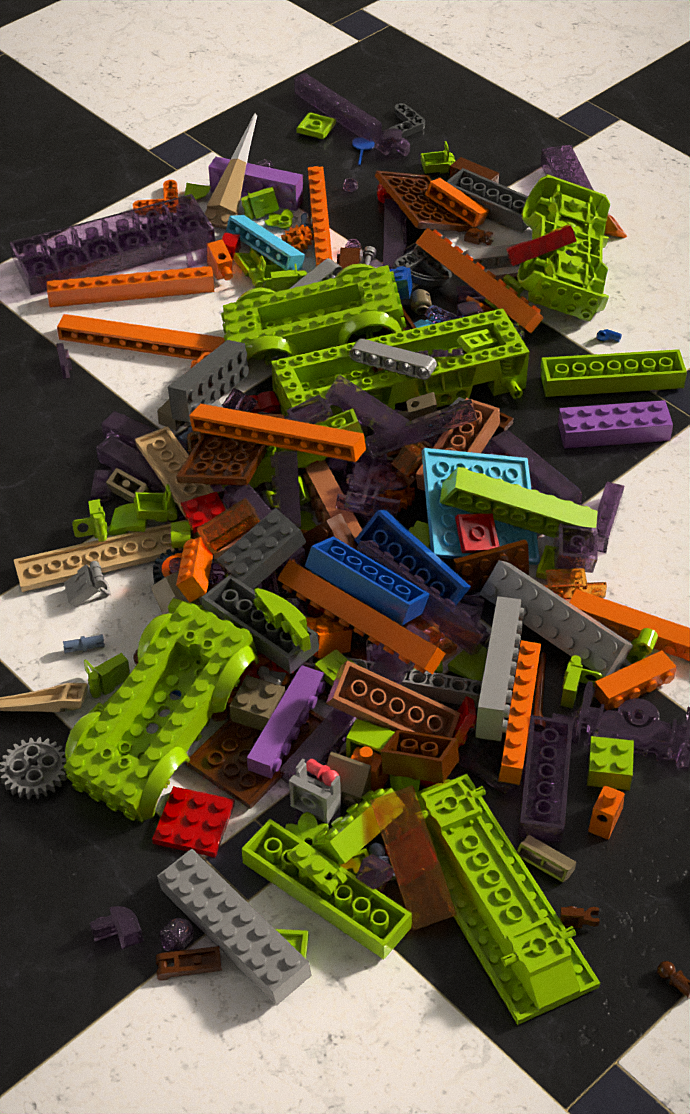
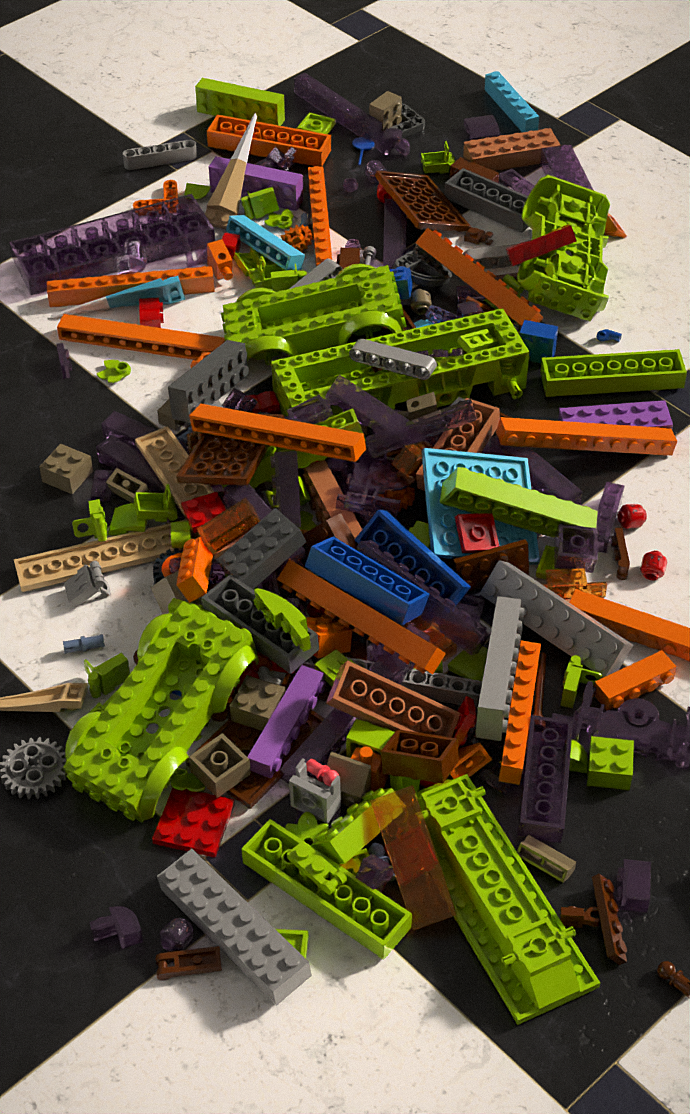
orange brick [425,178,489,227] -> none
orange torso [588,786,625,840] -> none
lime axle [626,628,658,664] -> none
none -> dark tan brick [39,444,93,494]
none -> medium azure plate [51,276,185,319]
none -> lime plate [97,360,131,383]
none -> clear purple brick [117,240,147,275]
none -> light grey beam [123,140,197,170]
none -> red brick [139,297,164,328]
none -> lime plate [169,769,205,792]
none -> dark tan brick [189,733,251,798]
none -> lime brick [195,77,285,126]
none -> orange brick [207,115,331,167]
none -> brick [262,147,297,171]
none -> clear purple head [364,160,387,183]
none -> dark tan brick [369,91,402,136]
none -> orange slope [450,743,492,779]
none -> clear purple slope [463,115,501,140]
none -> nougat brick [463,128,561,171]
none -> medium azure brick [484,71,539,133]
none -> orange brick [496,417,677,456]
none -> clear purple plate [500,169,534,196]
none -> brick [519,320,558,363]
none -> lime brick [566,739,588,773]
none -> reddish brown plate [592,874,627,965]
none -> reddish brown plate [610,528,630,580]
none -> clear purple brick [616,859,651,912]
none -> red head [617,504,647,529]
none -> red head [640,550,667,580]

